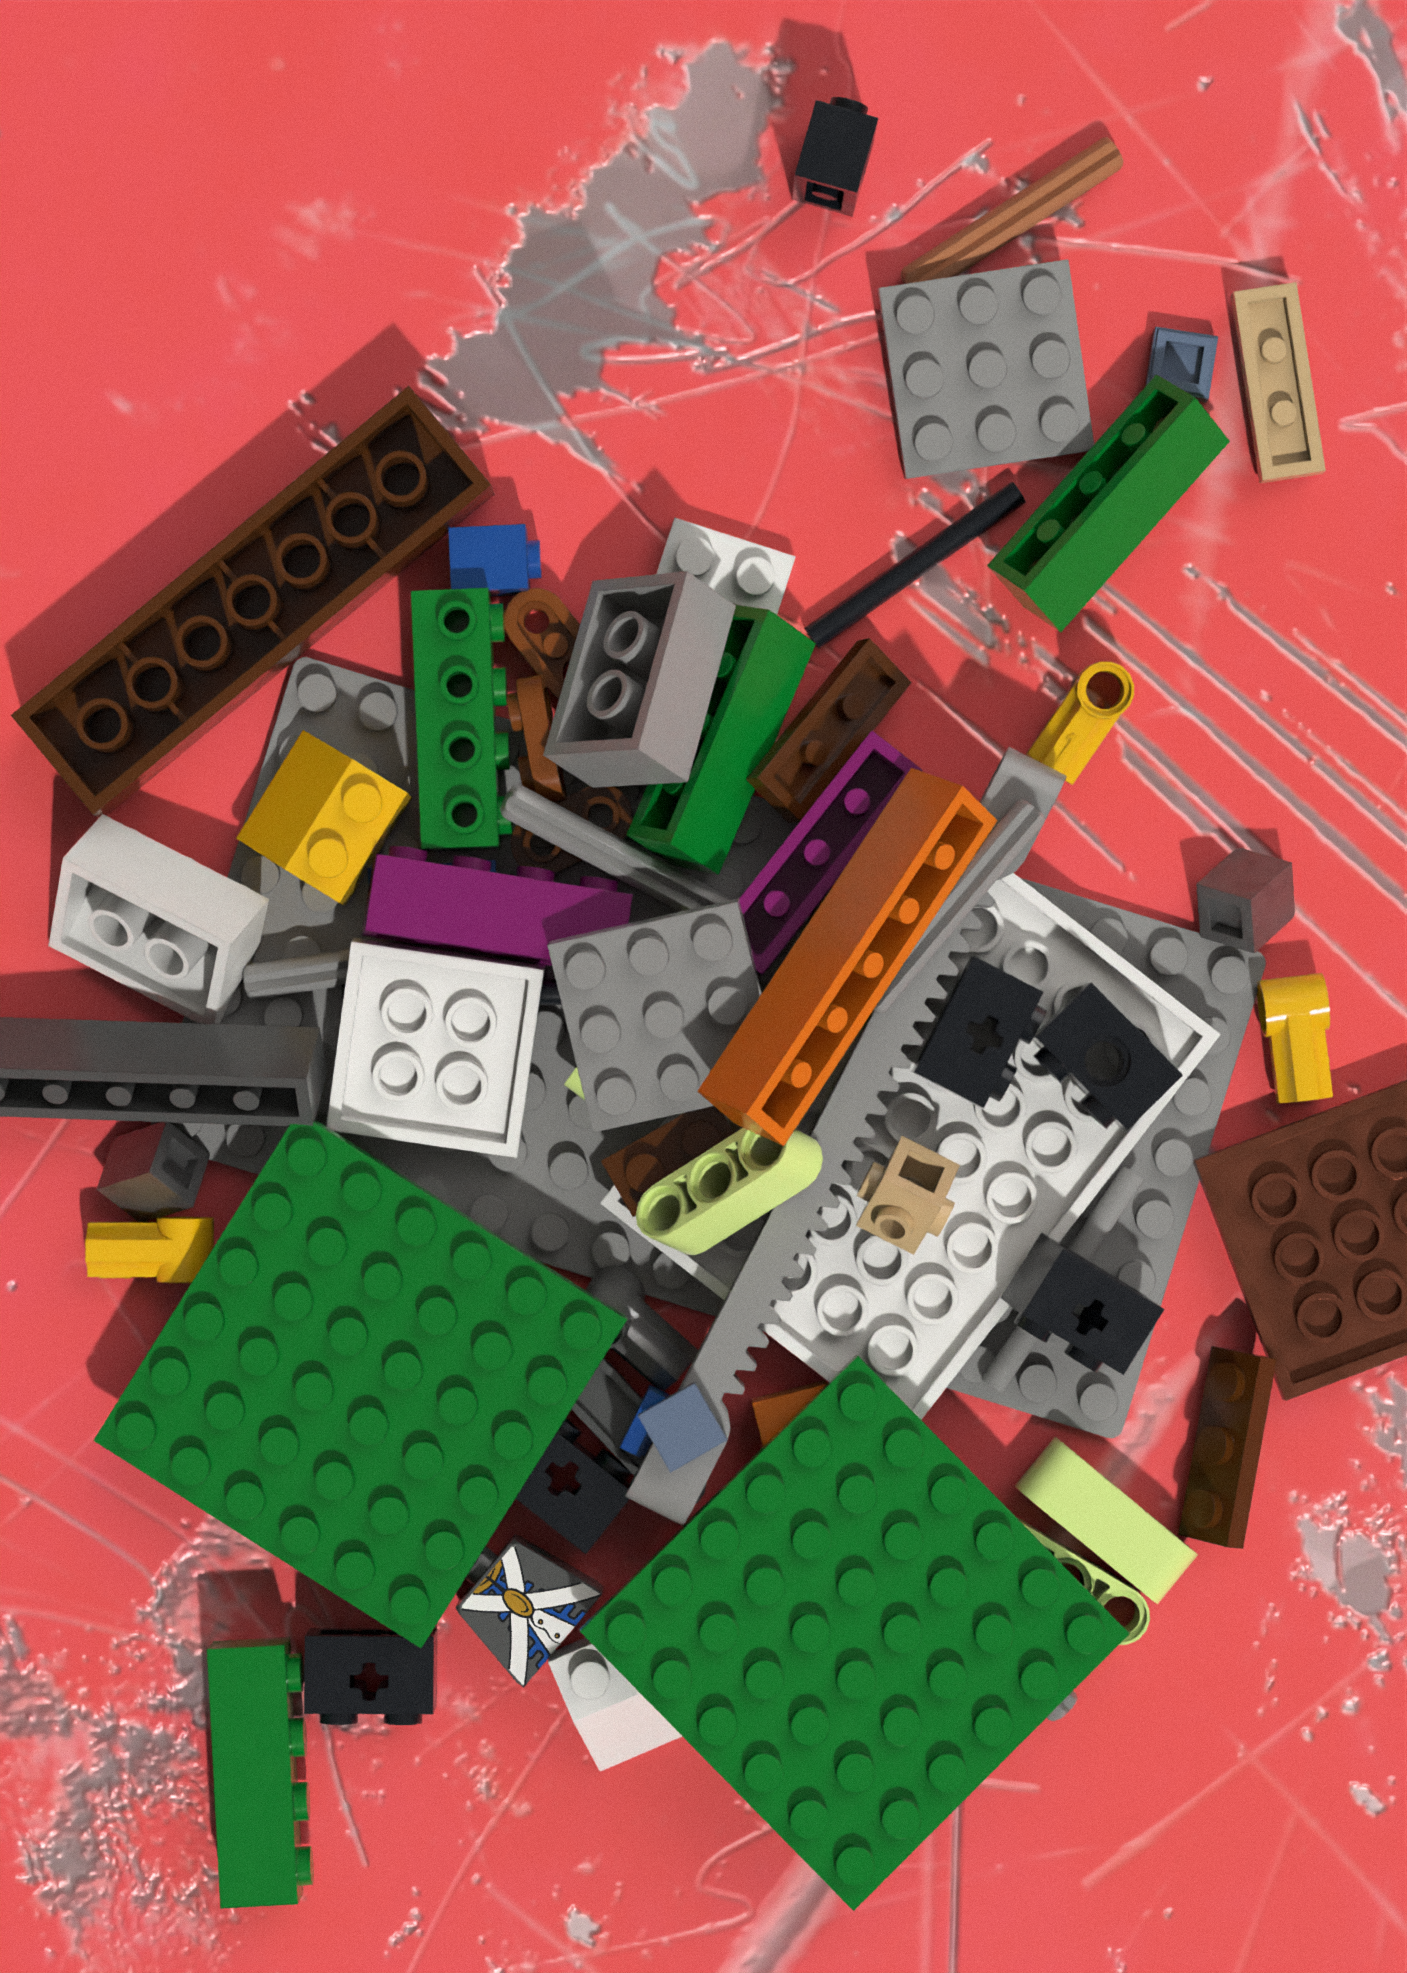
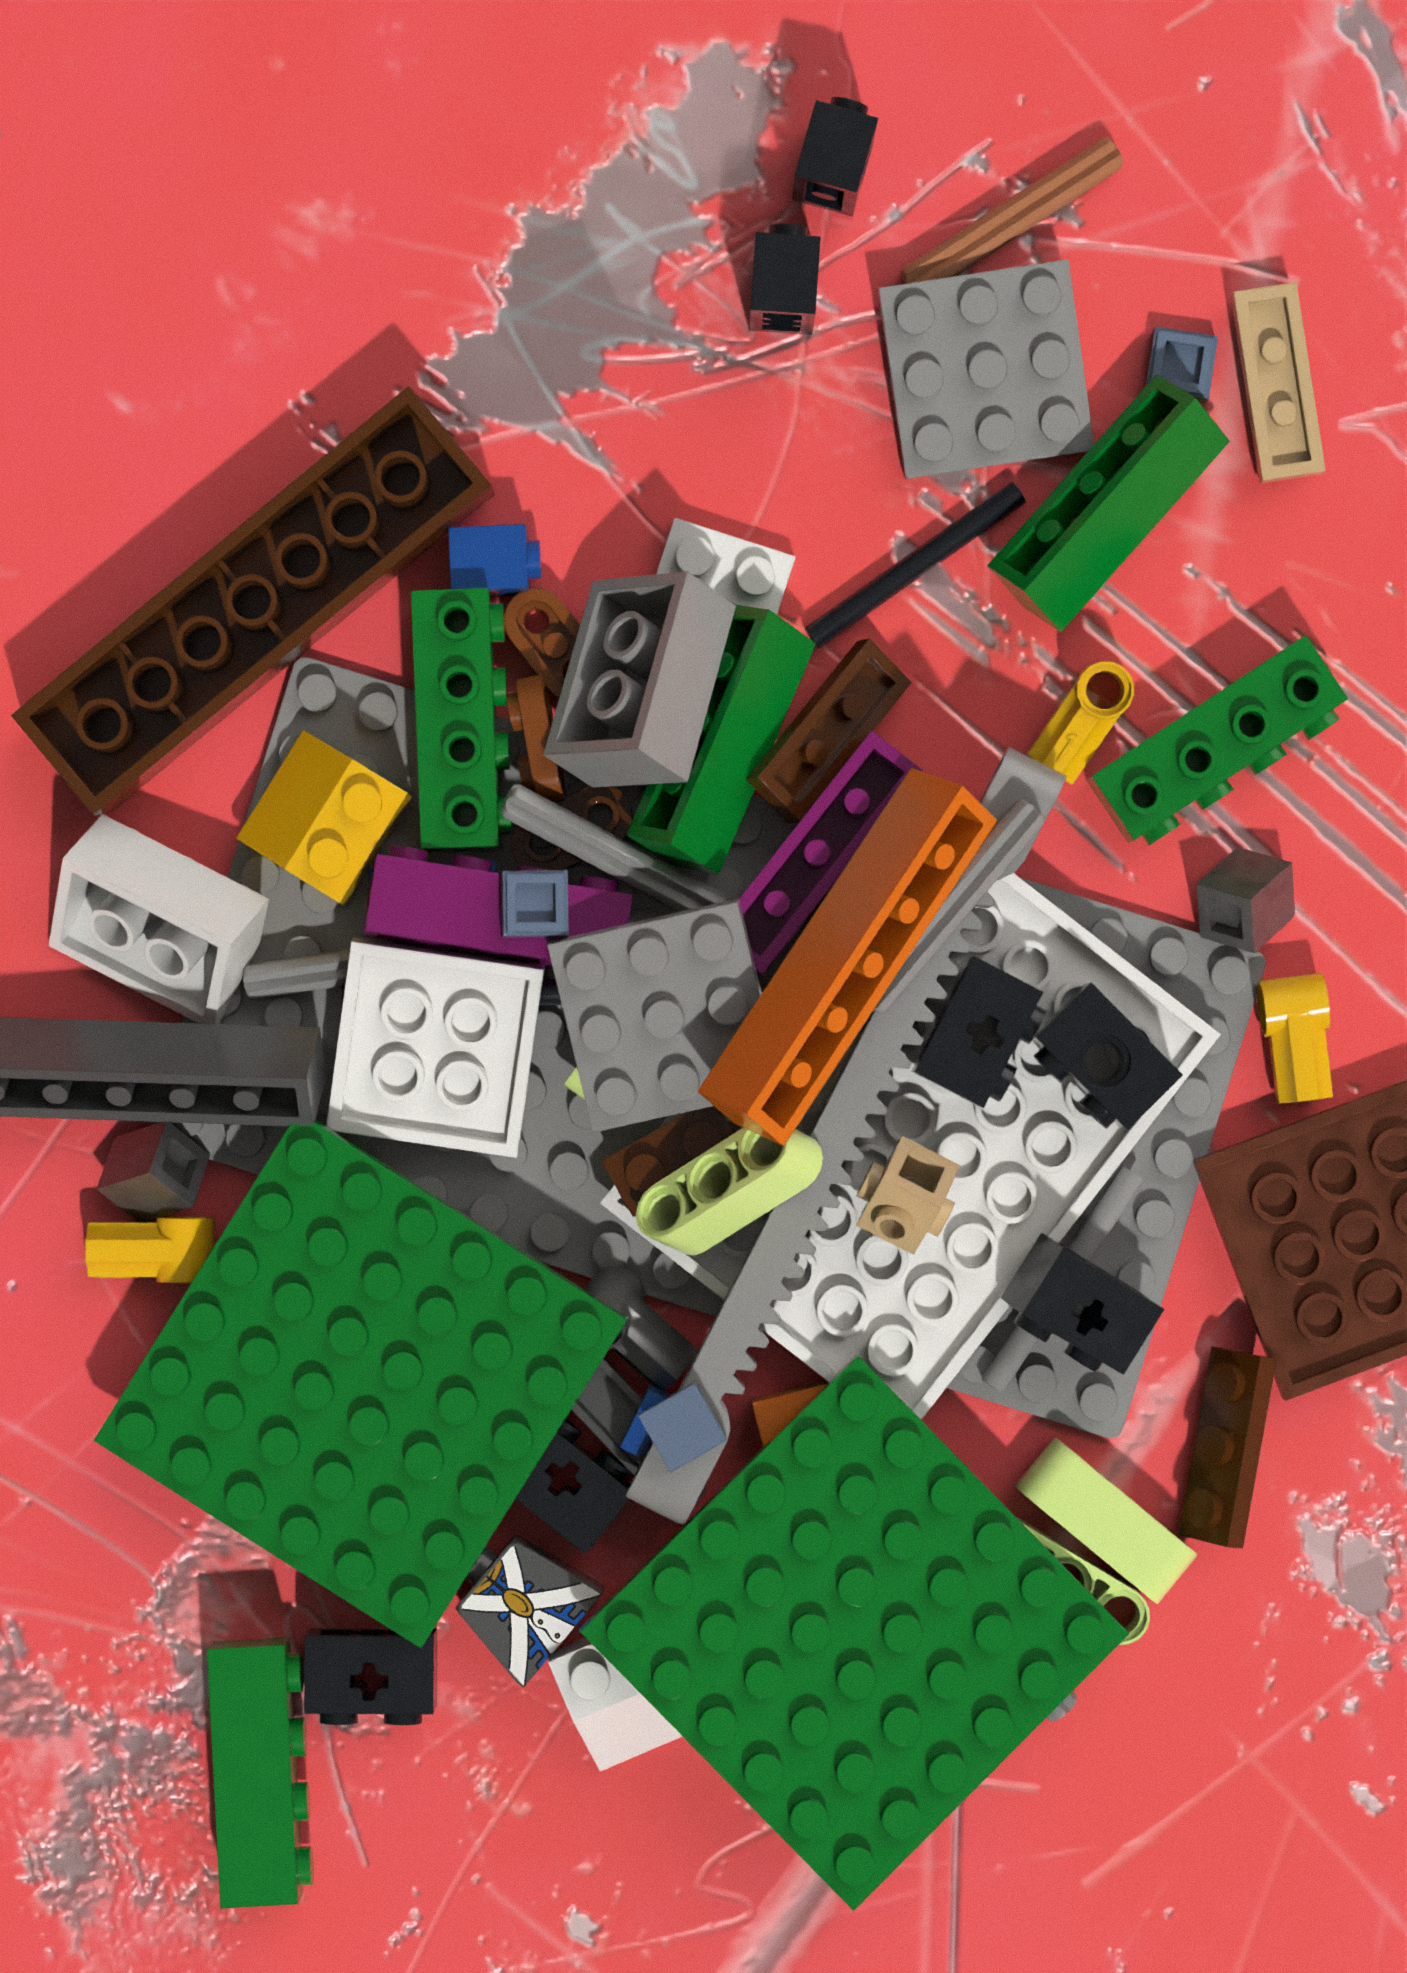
none -> sand blue tile [501,870,569,938]
none -> black brick [749,223,821,335]
none -> green brick [1086,635,1348,845]

